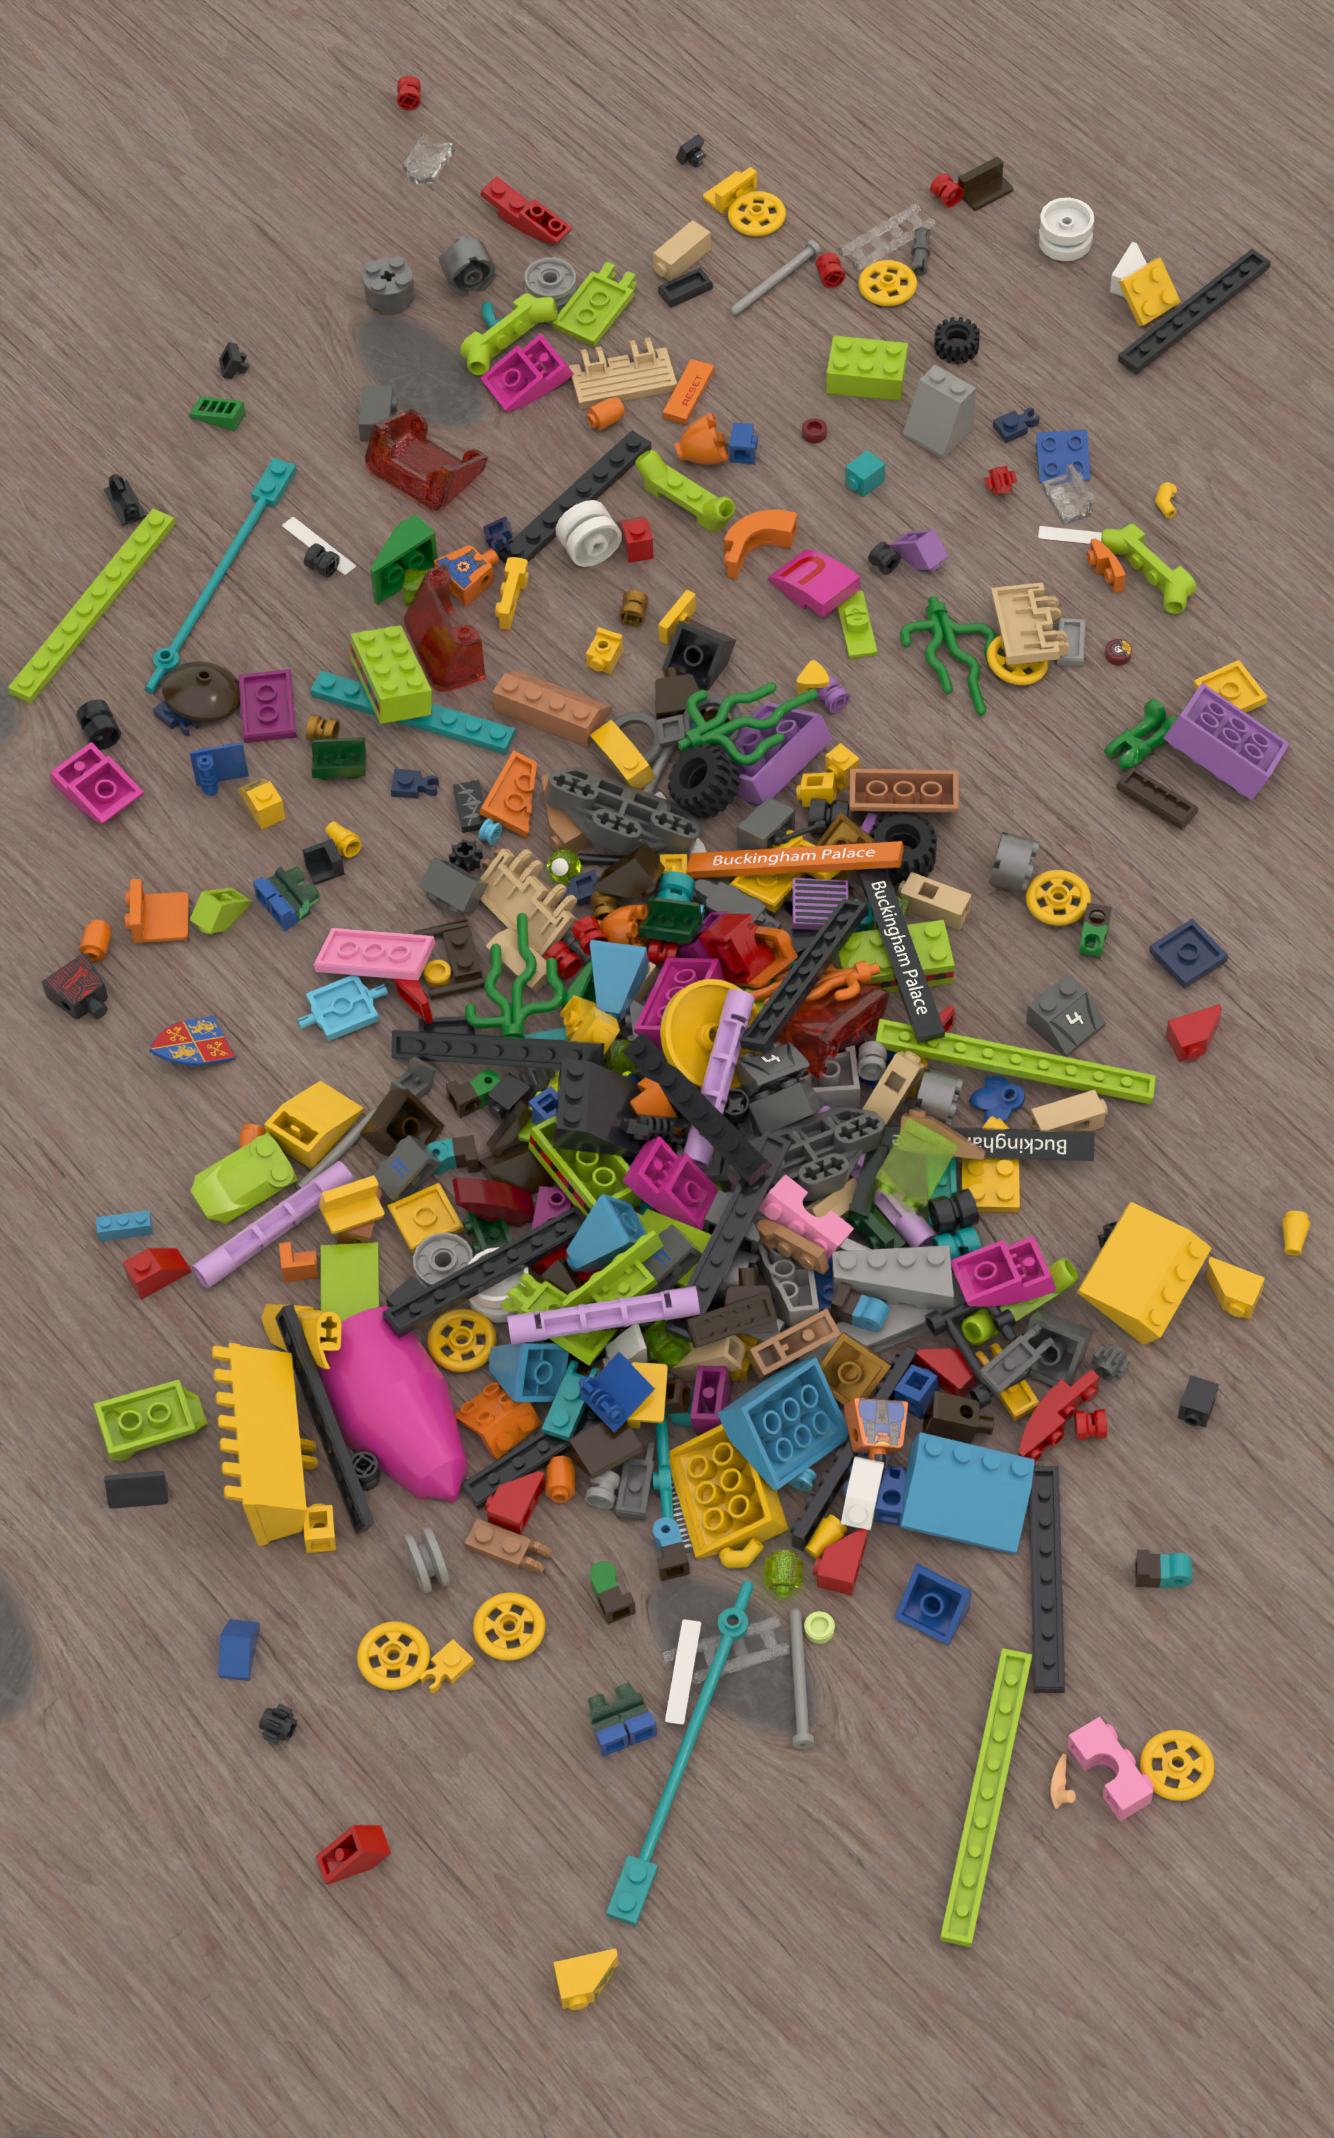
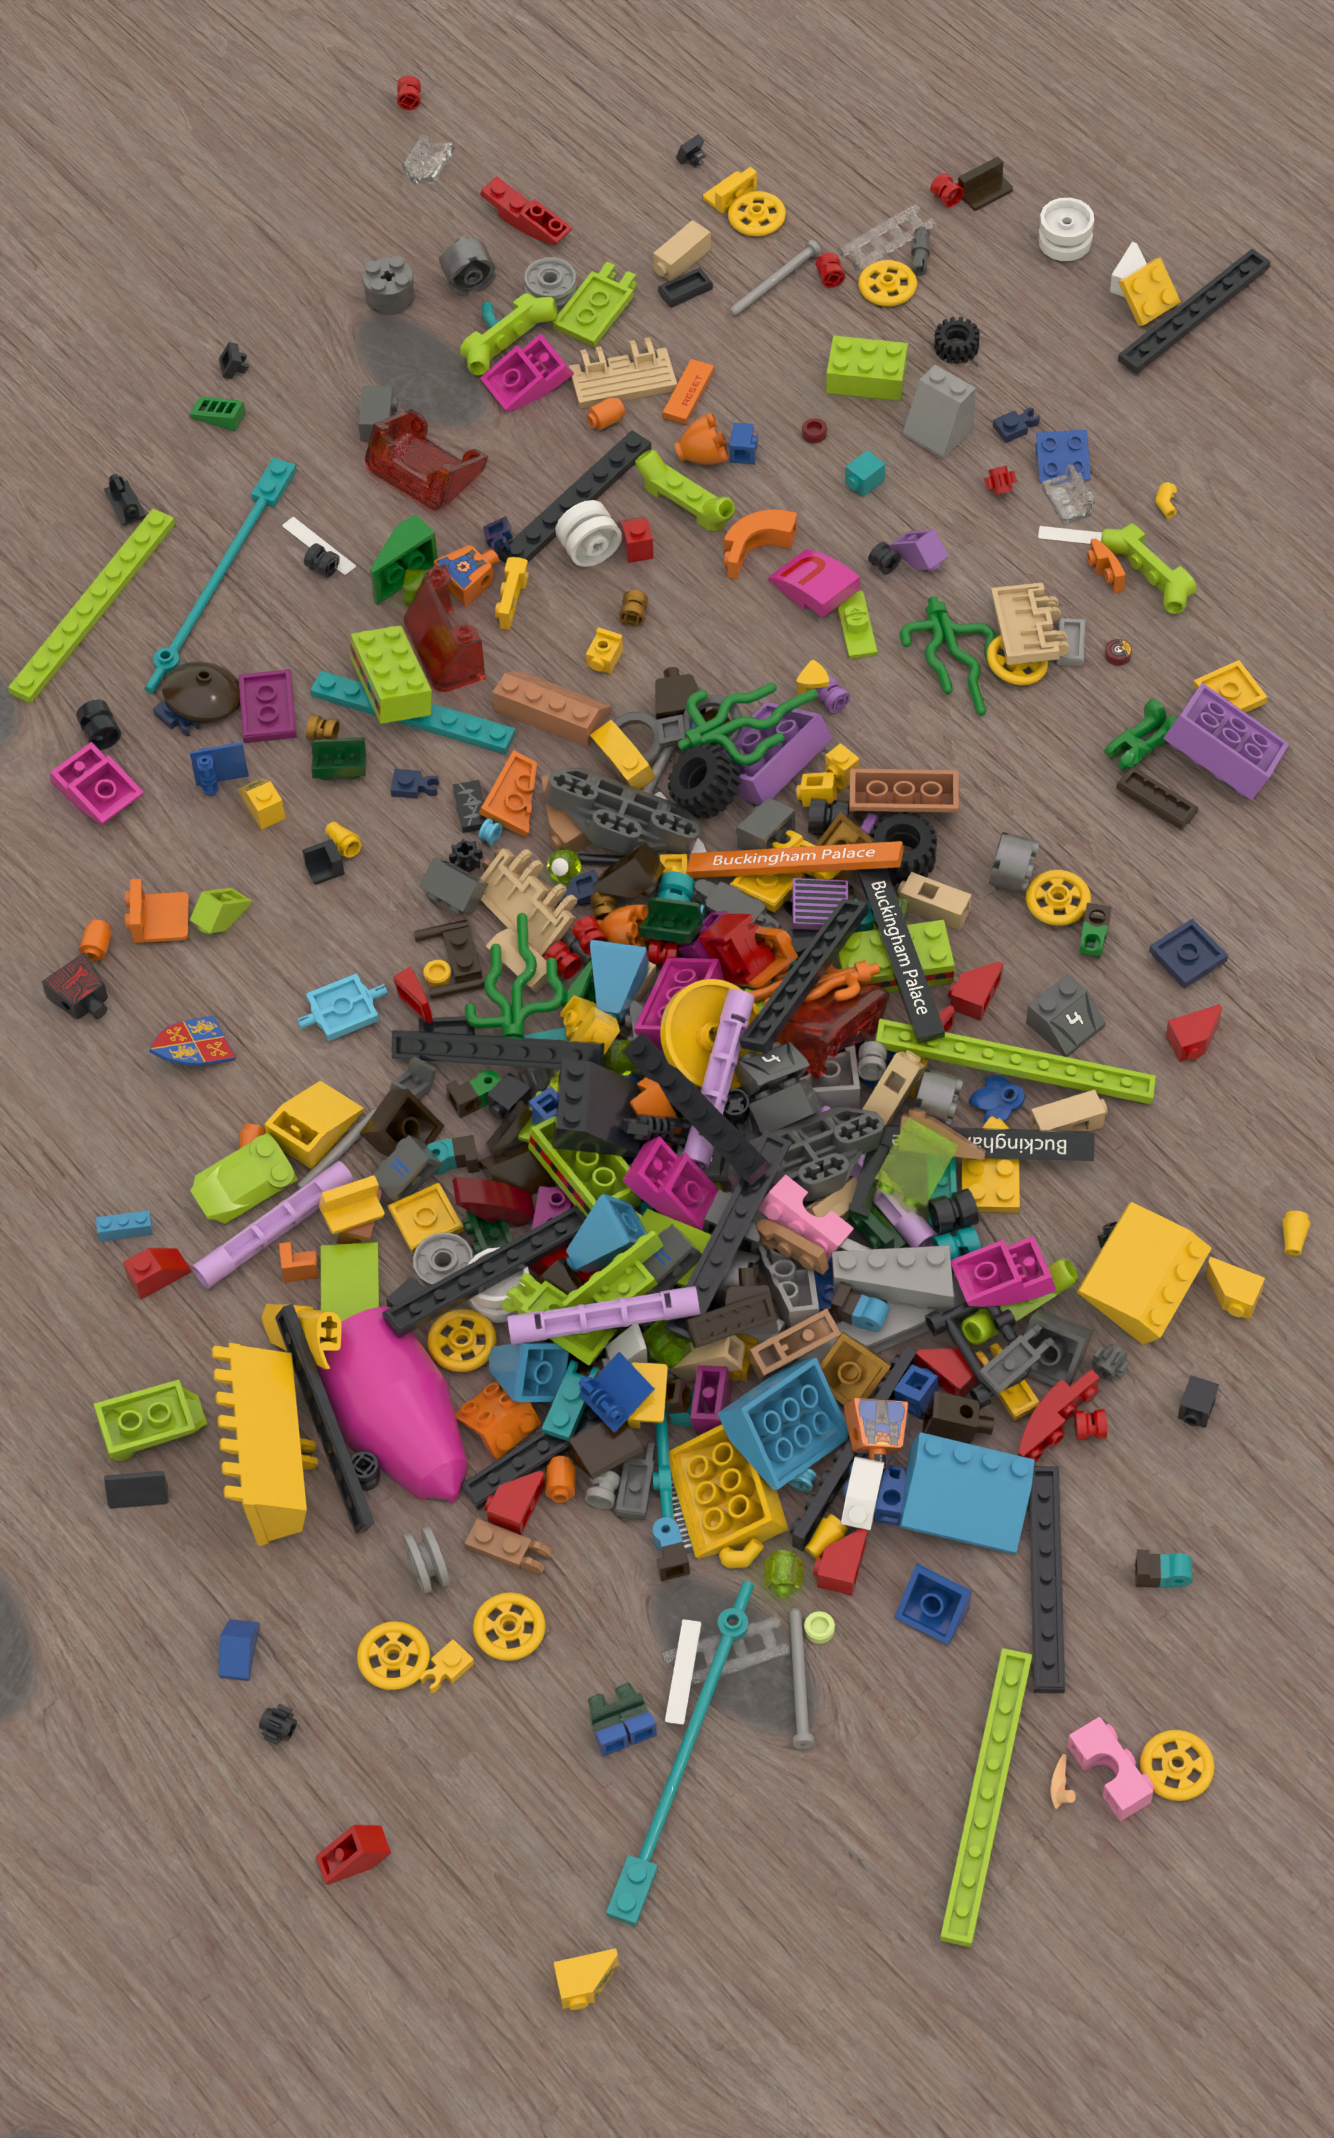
hips [253,866,320,931] -> none
yellow brick [303,1503,336,1553] -> none
bright pink tile [314,928,436,981] -> none
leg [590,1561,636,1624] -> none
yellow plate [658,590,696,645] -> none
black slope [662,620,736,690] -> none
black hinge [772,820,826,846] -> none
none -> red slope [947,962,1003,1021]

